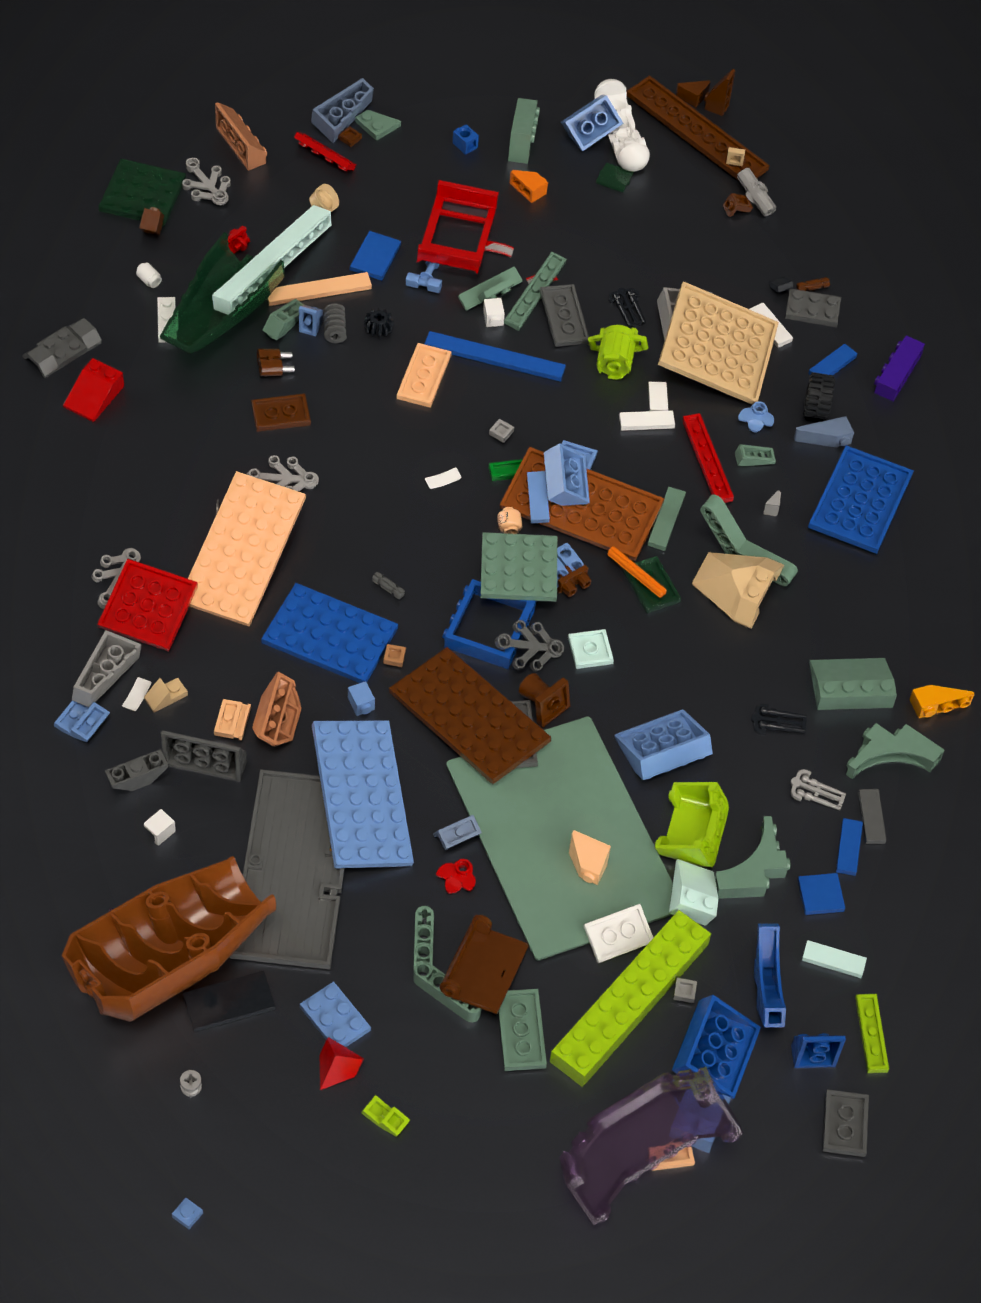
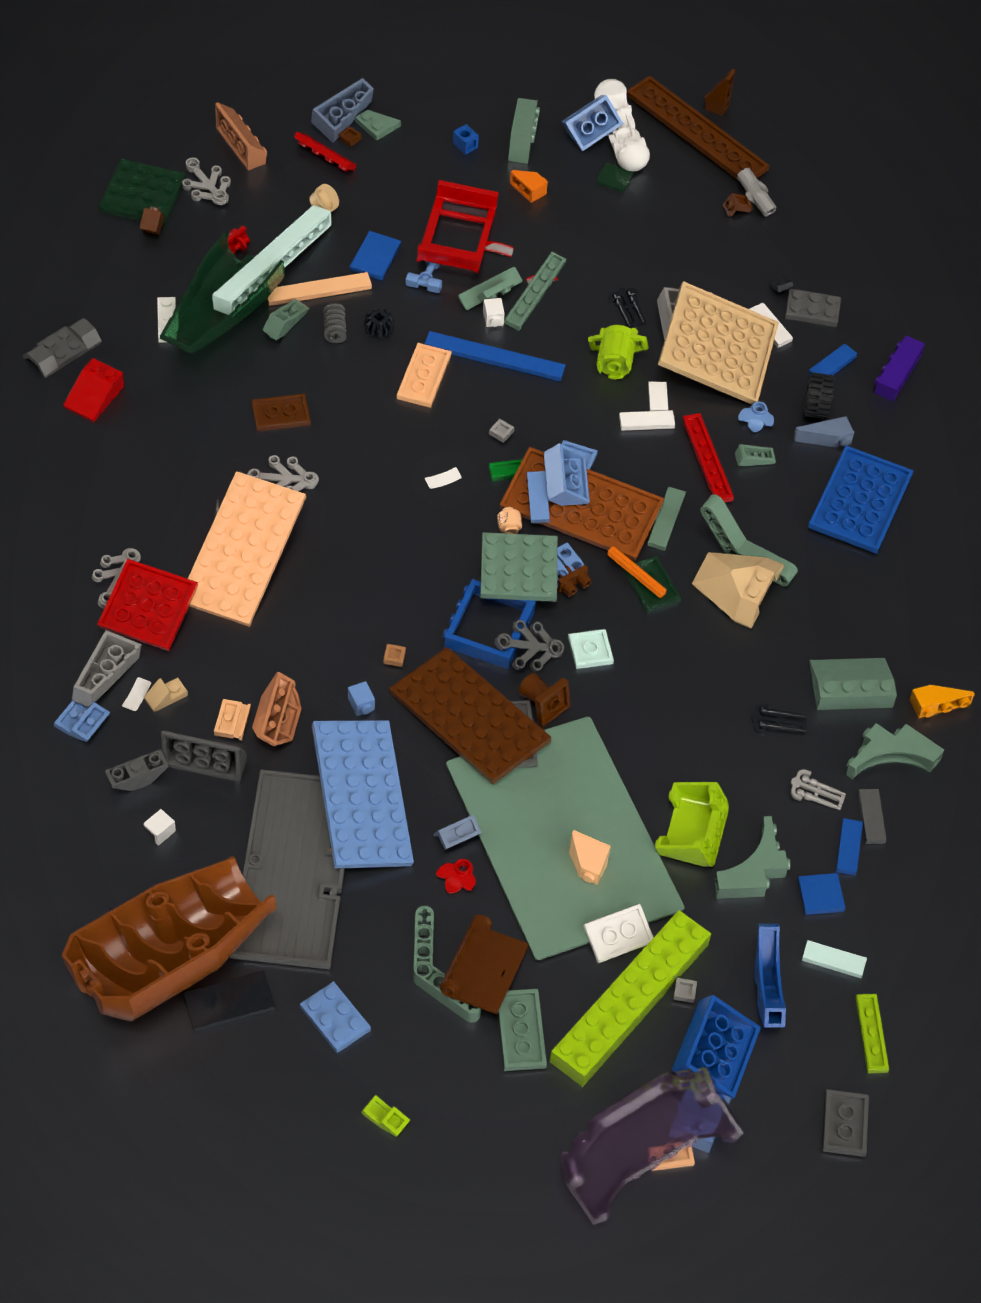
white brick [136,263,162,288] -> none
medium blue plate [172,1198,203,1229] -> none
light grey wheel [180,1070,202,1097] -> none
reddish brown piece [257,348,294,376] -> none
blue plate [261,583,398,683] -> none
medium blue slope [299,305,323,336] -> none
red slope [319,1037,364,1090] -> none
dark grey axle [372,572,405,599] -> none
dark grey tile [539,284,589,347] -> none
medium blue slope [614,709,713,780] -> none
light aqua slope [669,859,718,926] -> none
reddish brown slope [676,80,710,107] -> none
tan plate [726,147,745,166] -> none
light grey slope [763,491,781,516] -> none
blue slope [791,1033,846,1068] -> none
reddish brown axle [796,277,830,291] -> none

